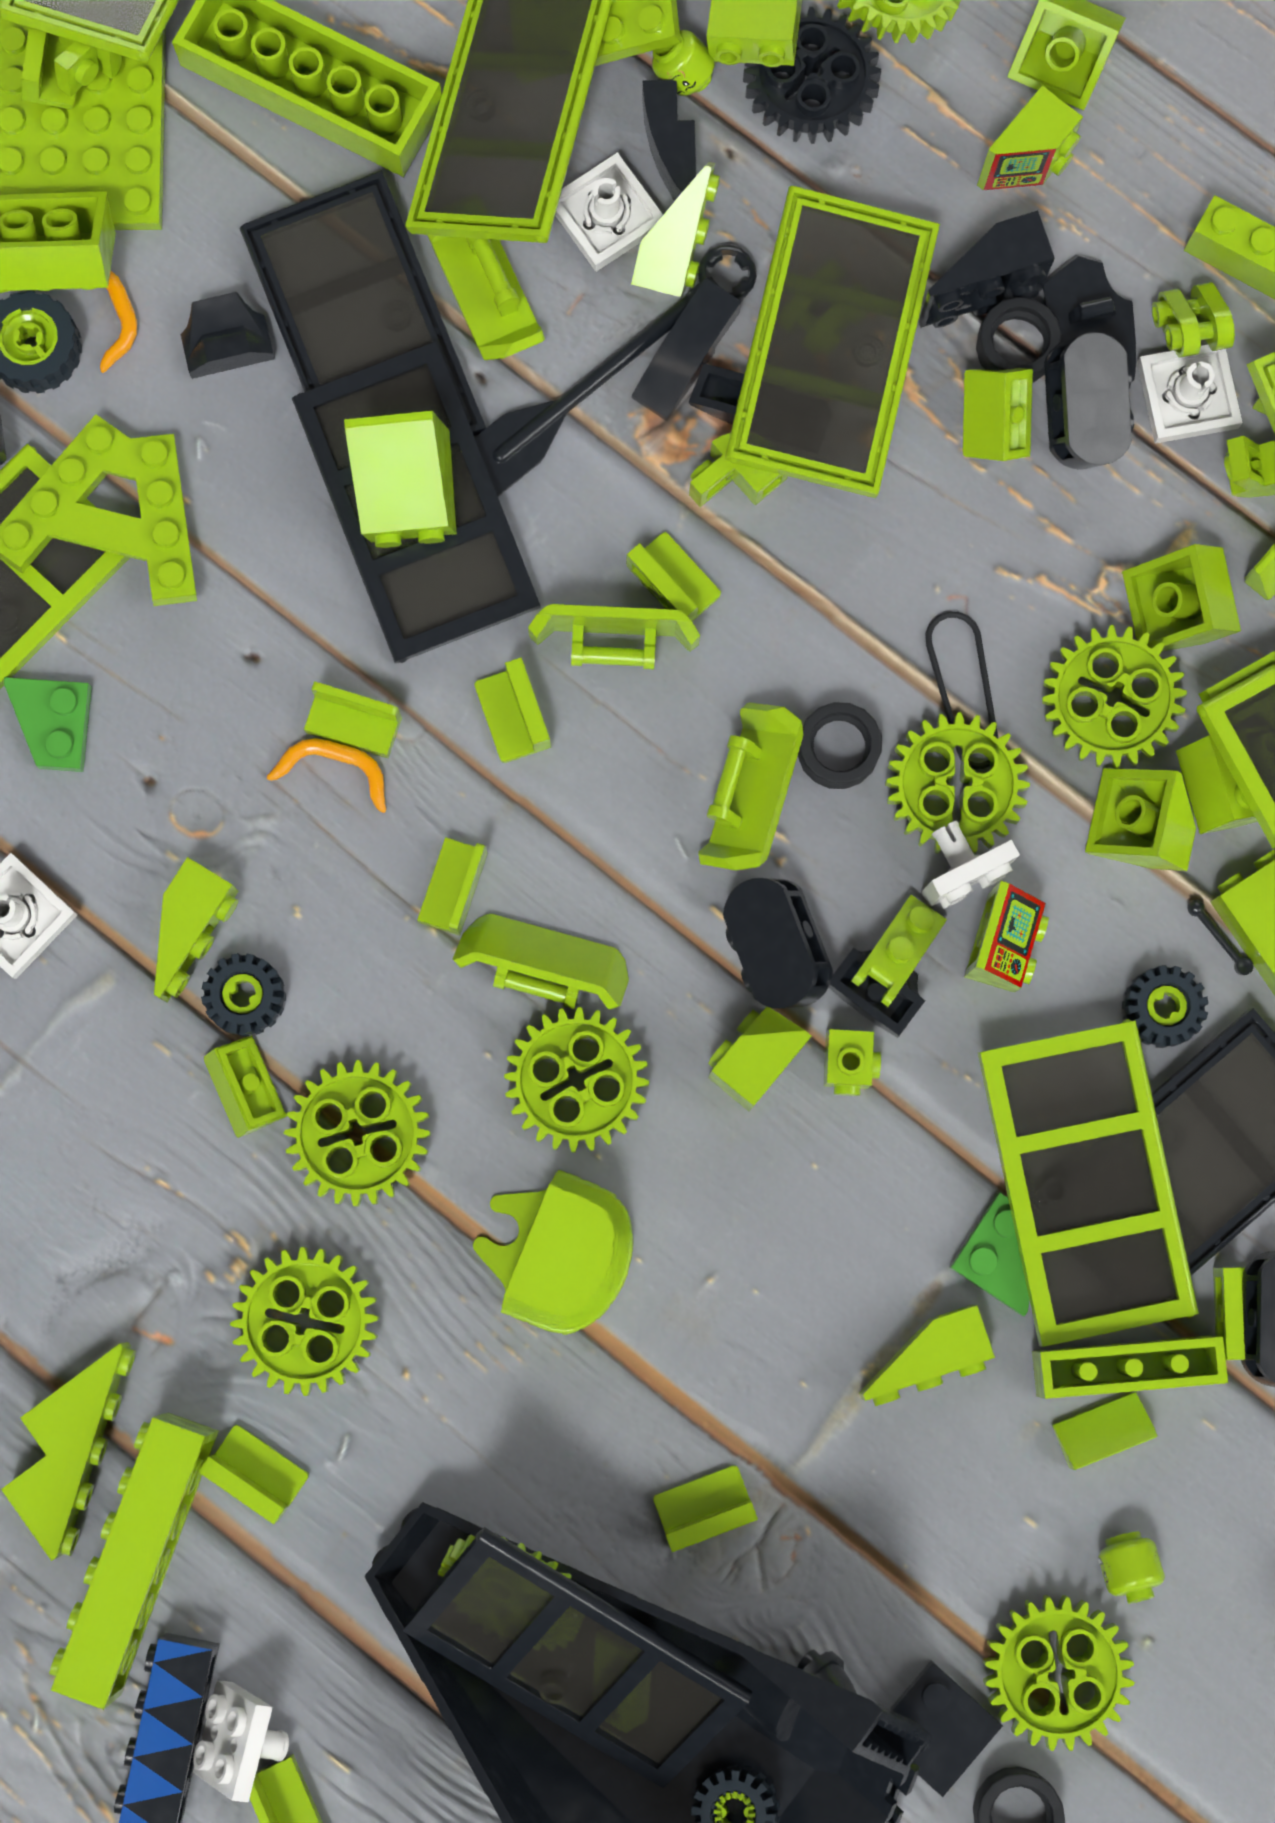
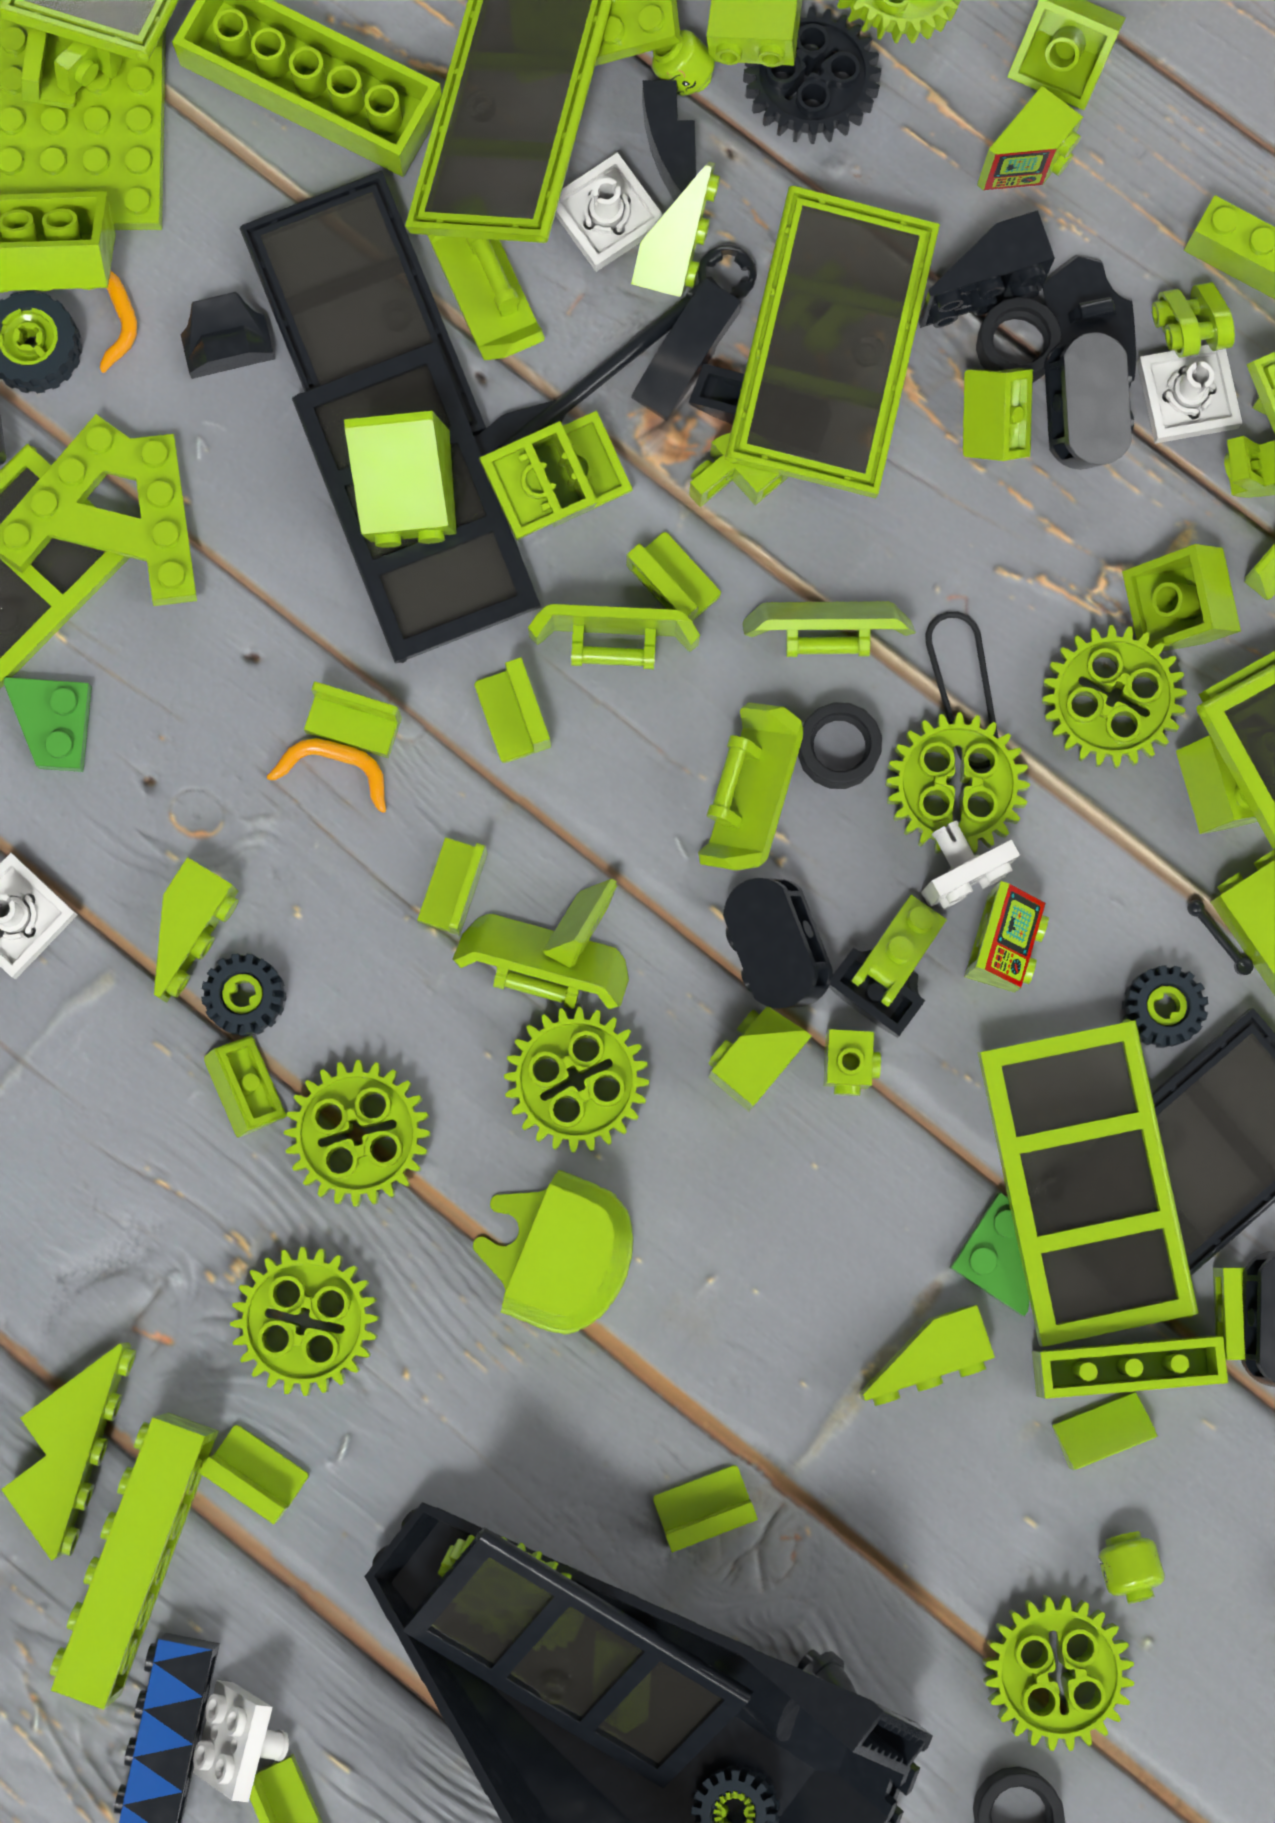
black plate [890,1660,1003,1797] -> none
lime slope [1085,768,1196,871] -> none
none -> lime bracket [479,410,633,541]
none -> lime slope [543,879,618,968]
none -> lime piece [742,601,916,657]

